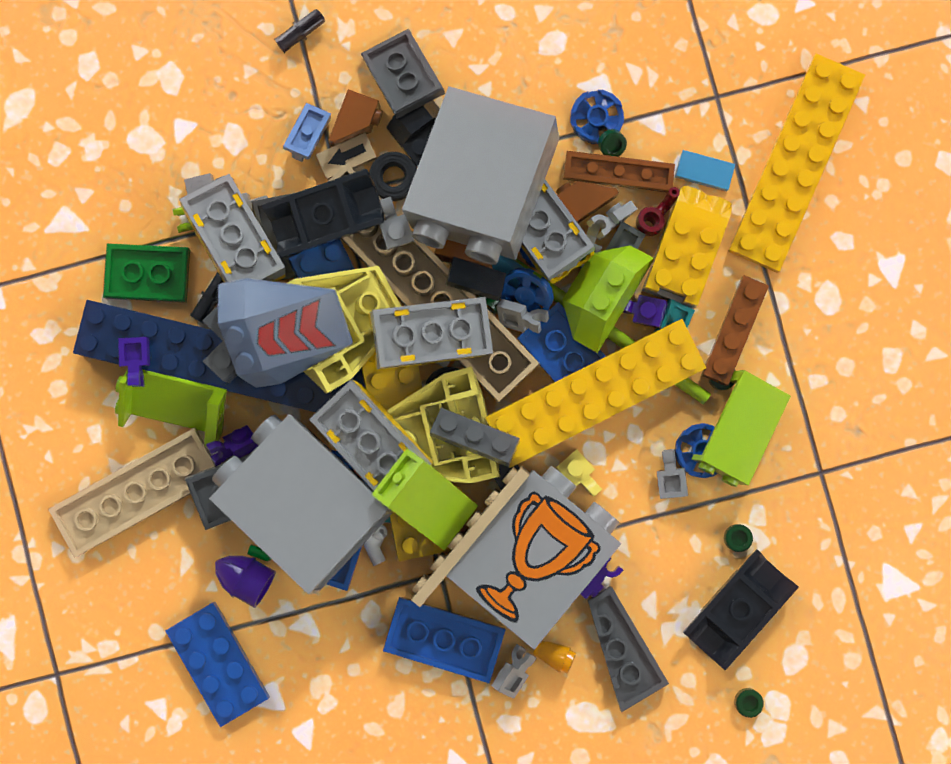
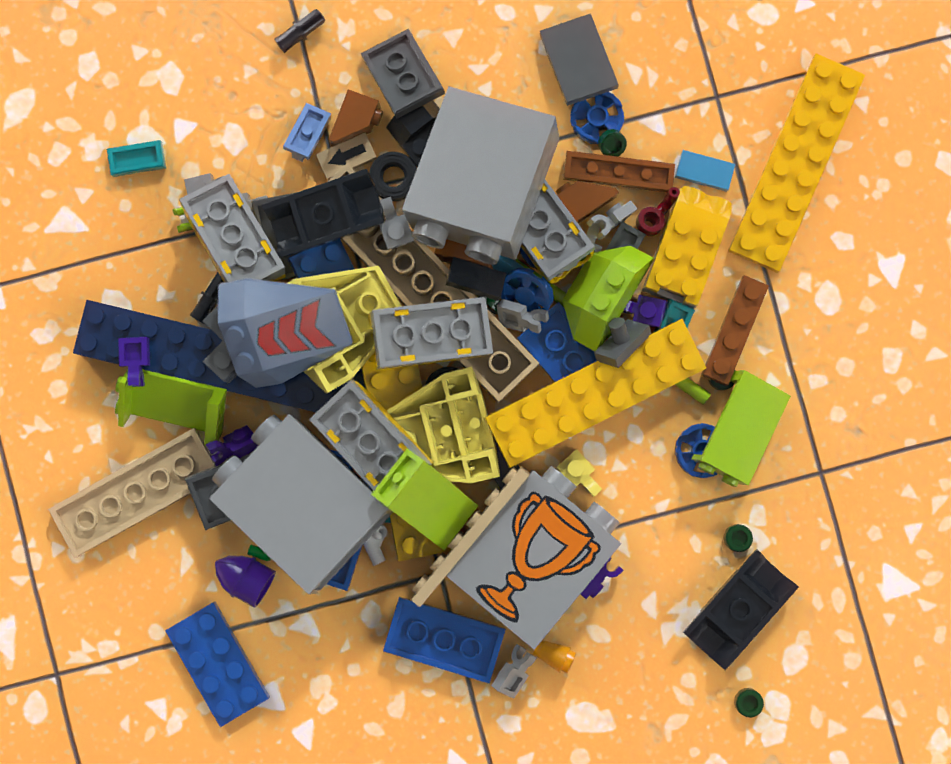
green tile [103,243,190,303] -> none
dark grey plate [430,408,520,467] -> none
dark grey wing [587,586,669,713] -> none
light grey plate [657,449,688,499] -> none
none -> teal tile [107,140,166,177]
none -> dark grey tile [540,13,619,106]
none -> dark grey tile [594,318,651,368]

